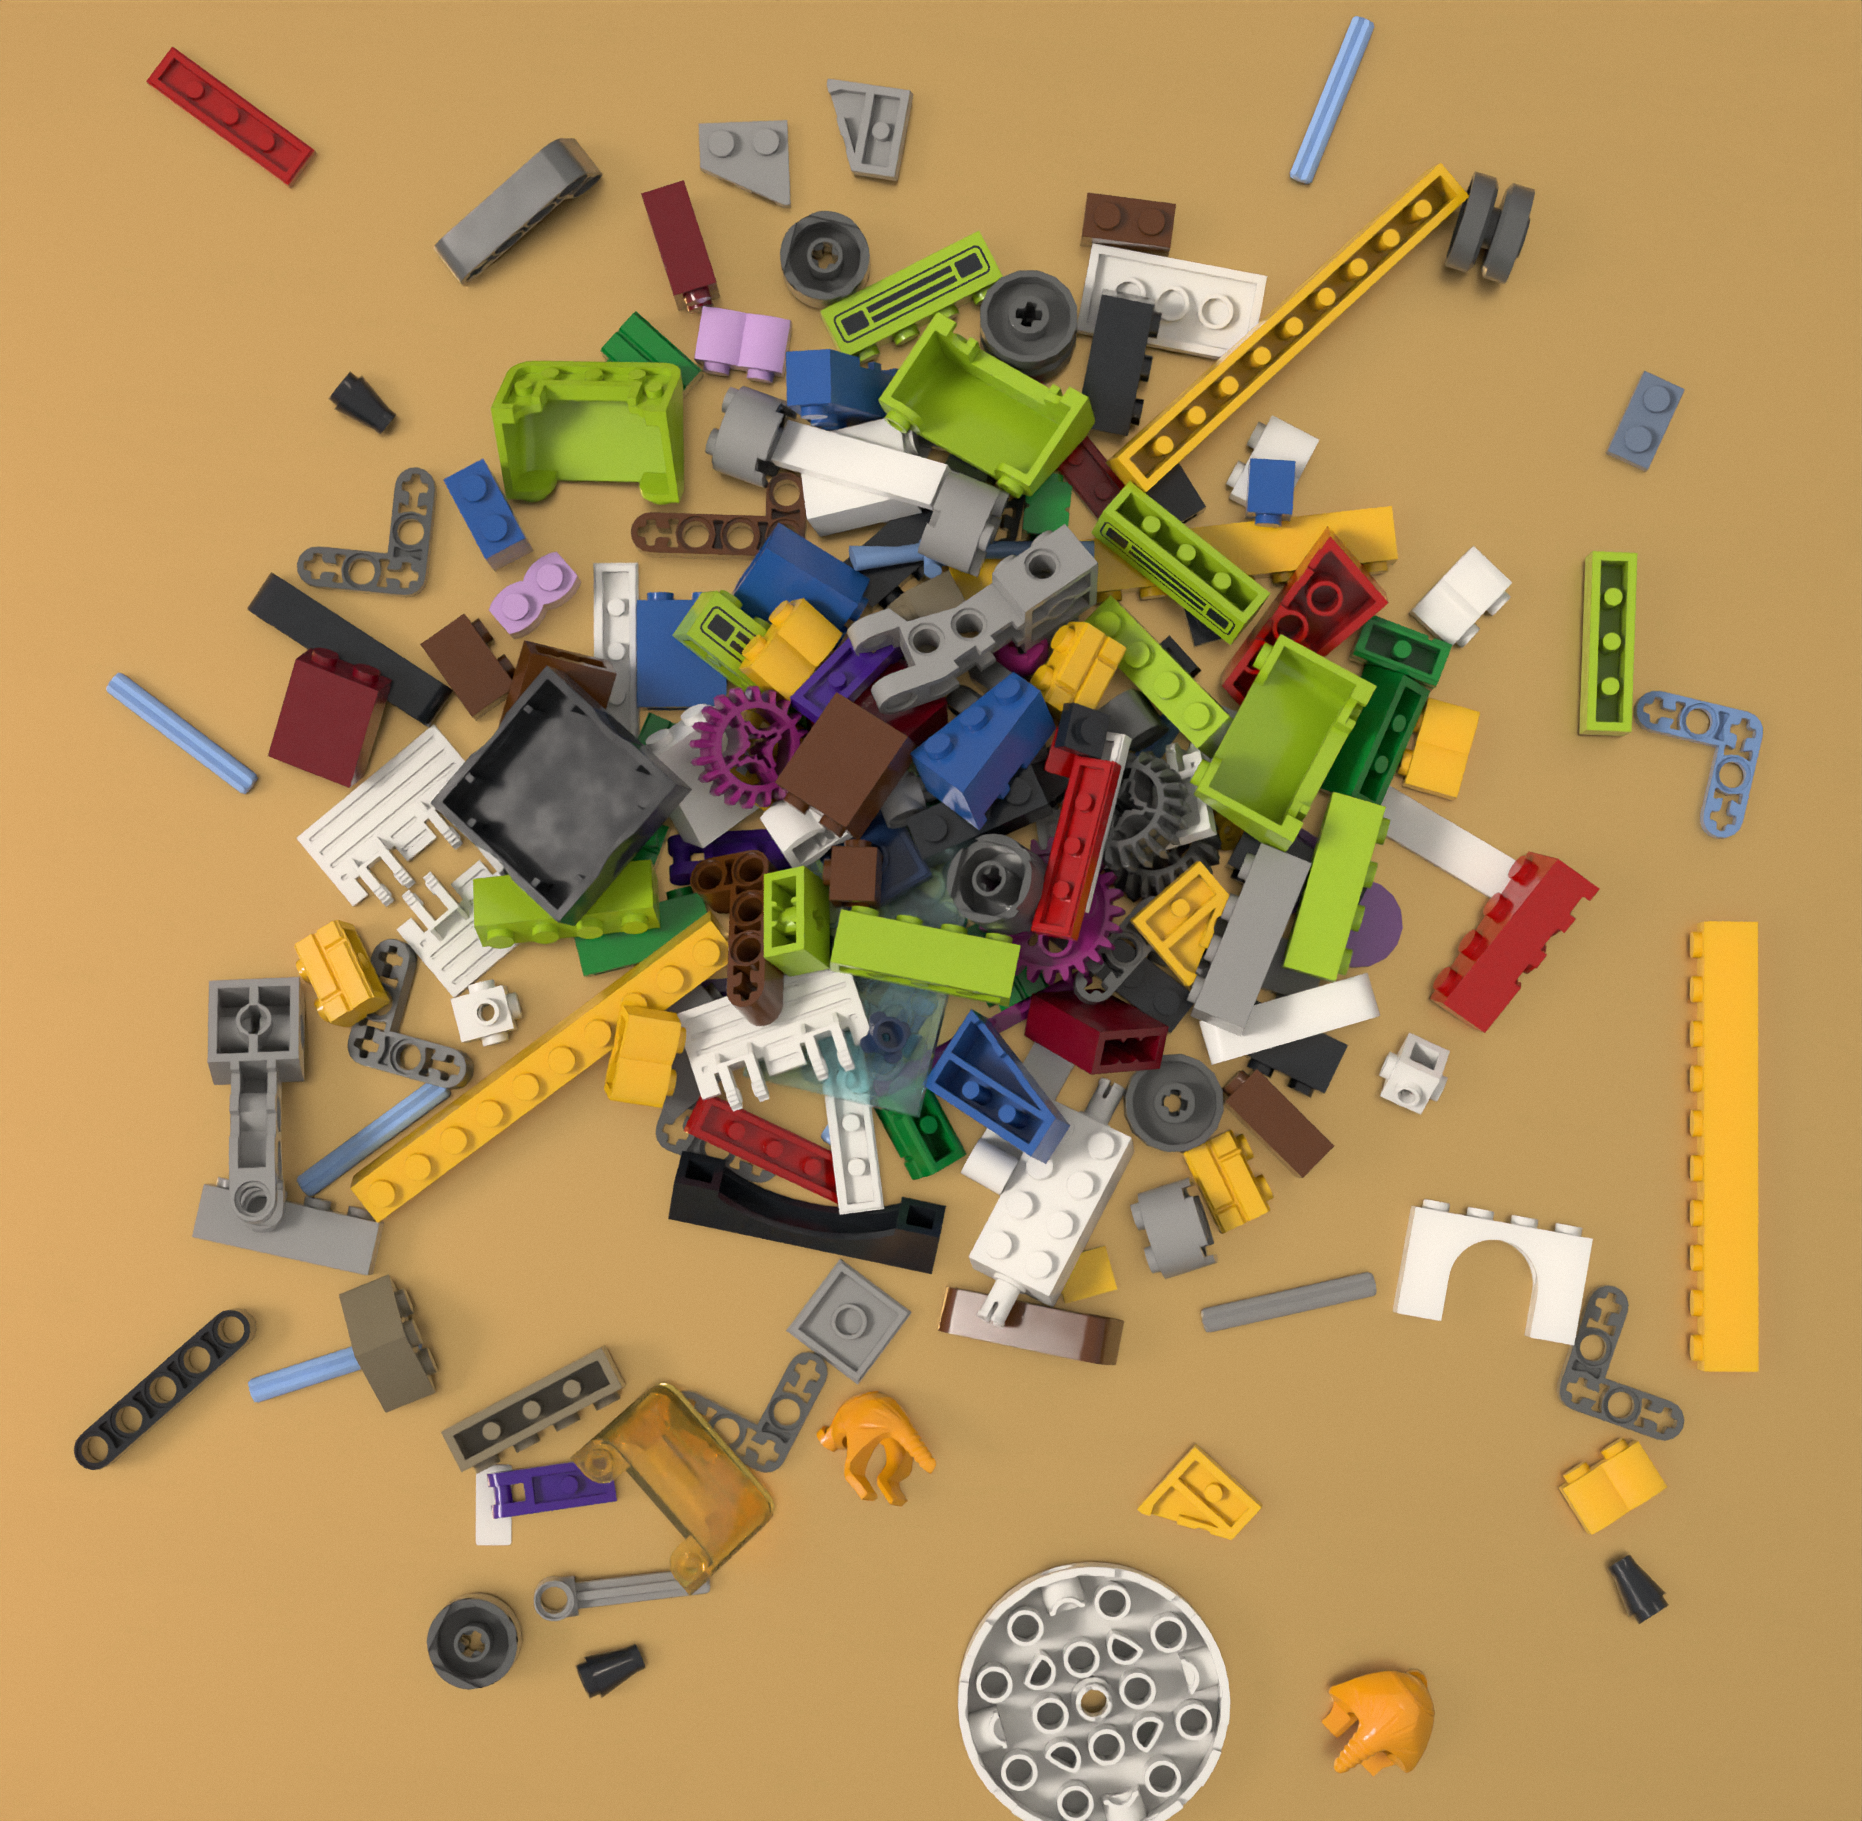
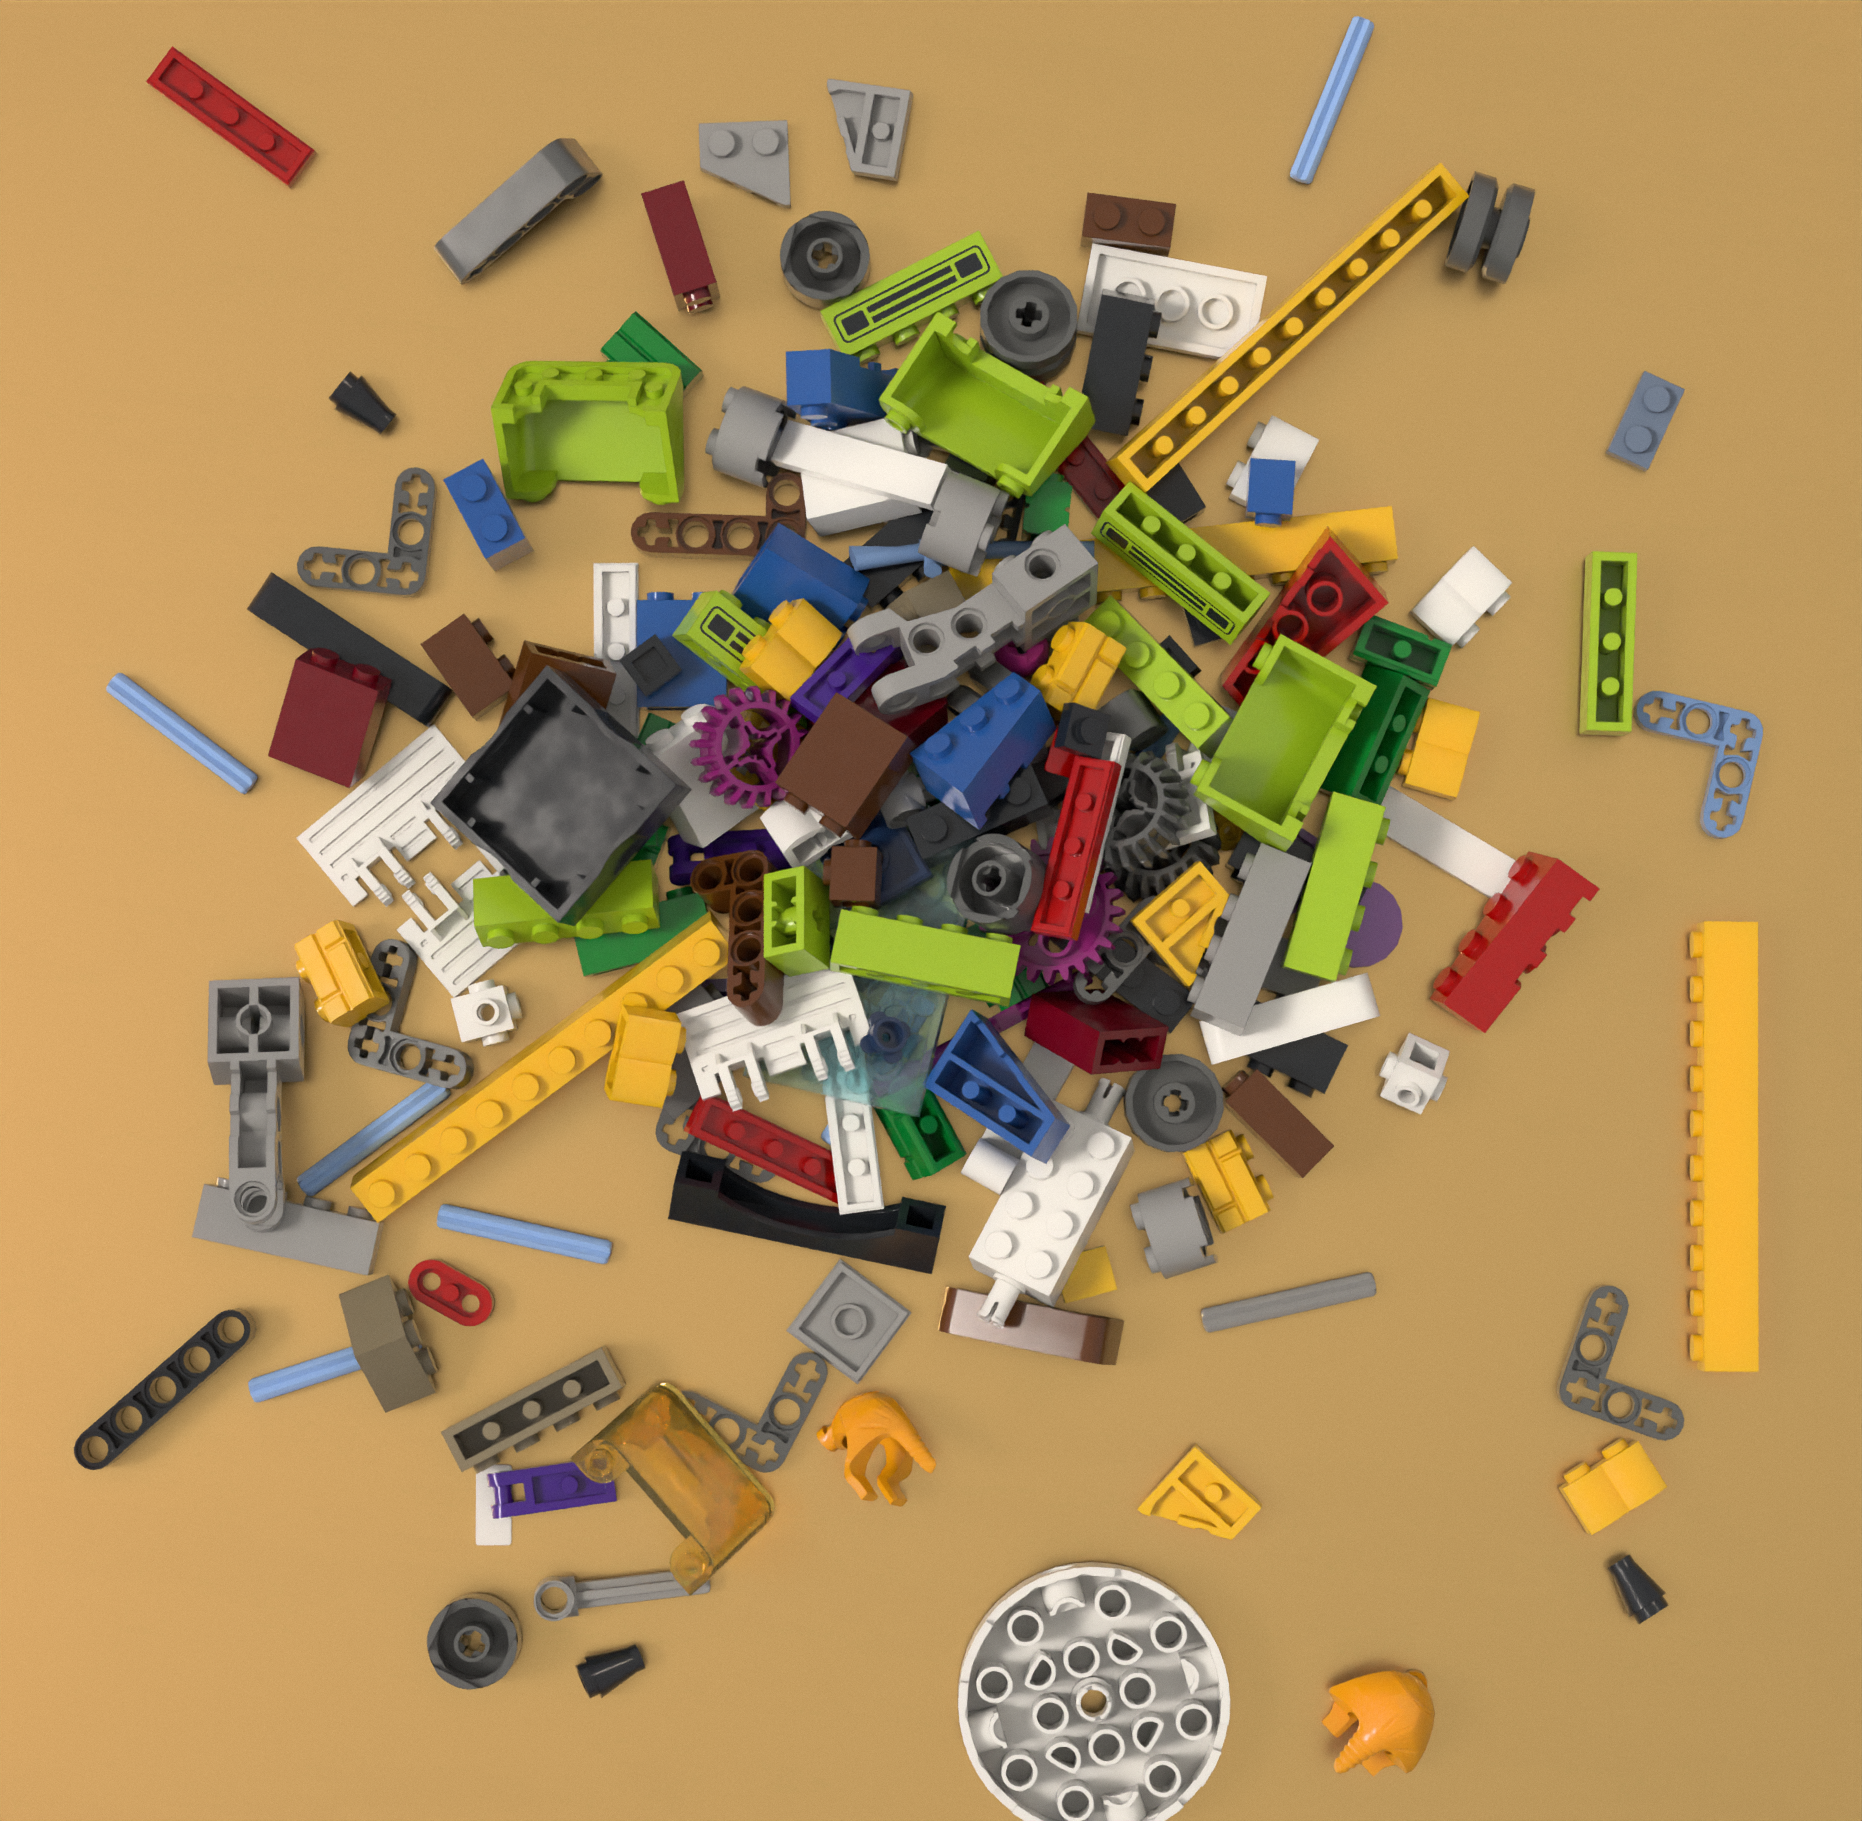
lavender brick [489,552,581,639] -> none
lavender brick [694,306,792,383] -> none
white arch [1393,1199,1593,1345] -> none
none -> red plate [408,1259,494,1326]
none -> light blue axle [437,1204,612,1264]
none -> black plate [619,634,683,698]

